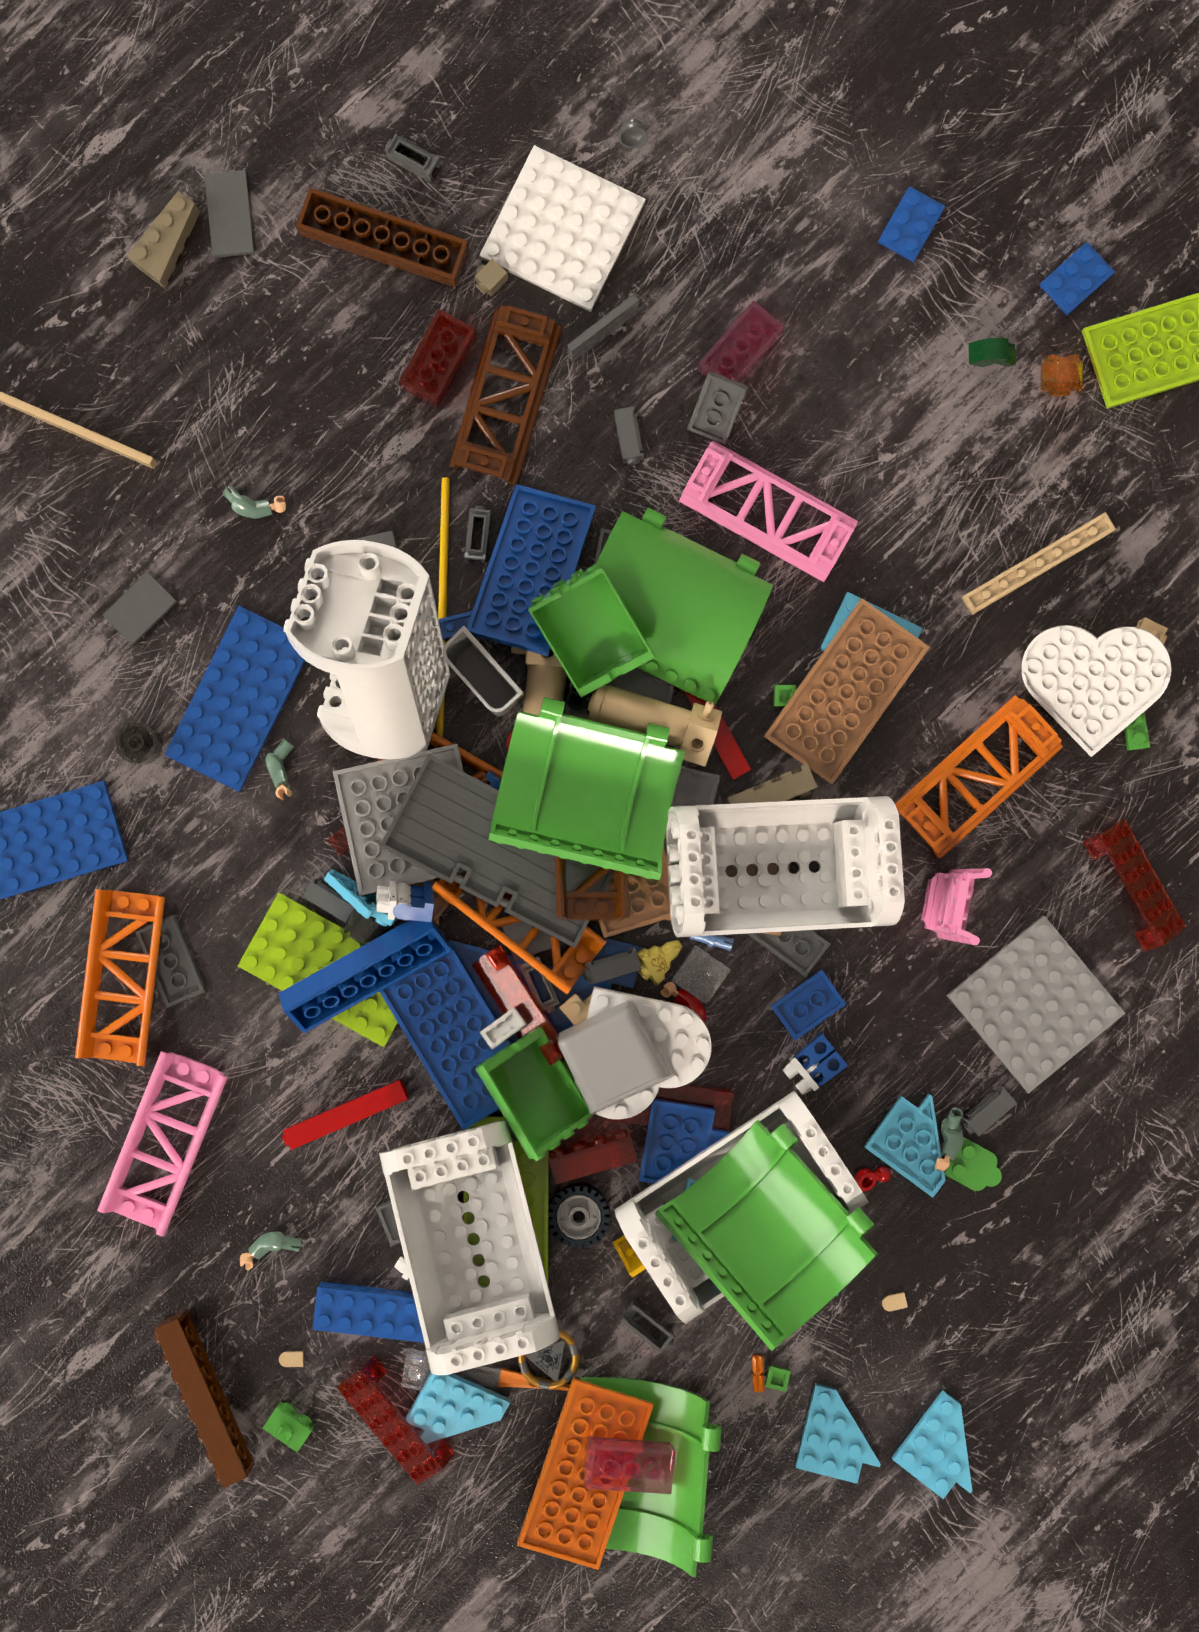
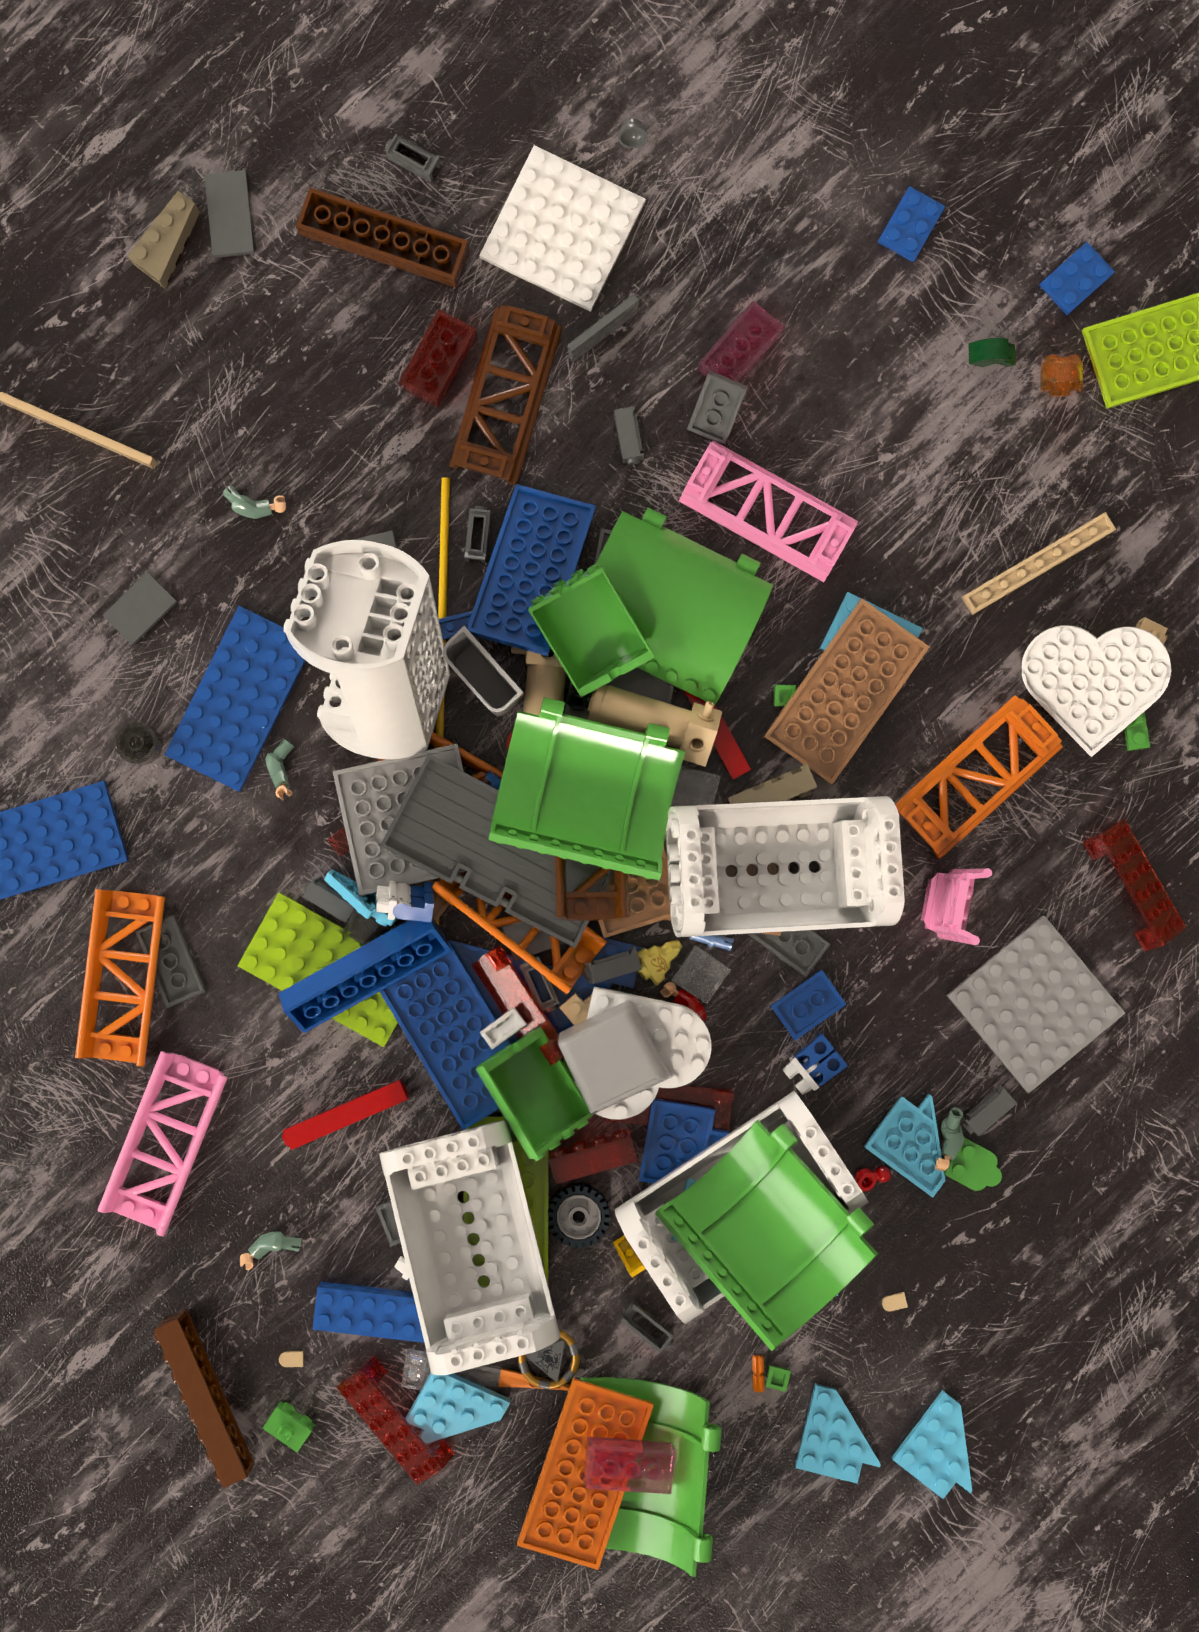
dark tan brick [475,258,508,297] -> none

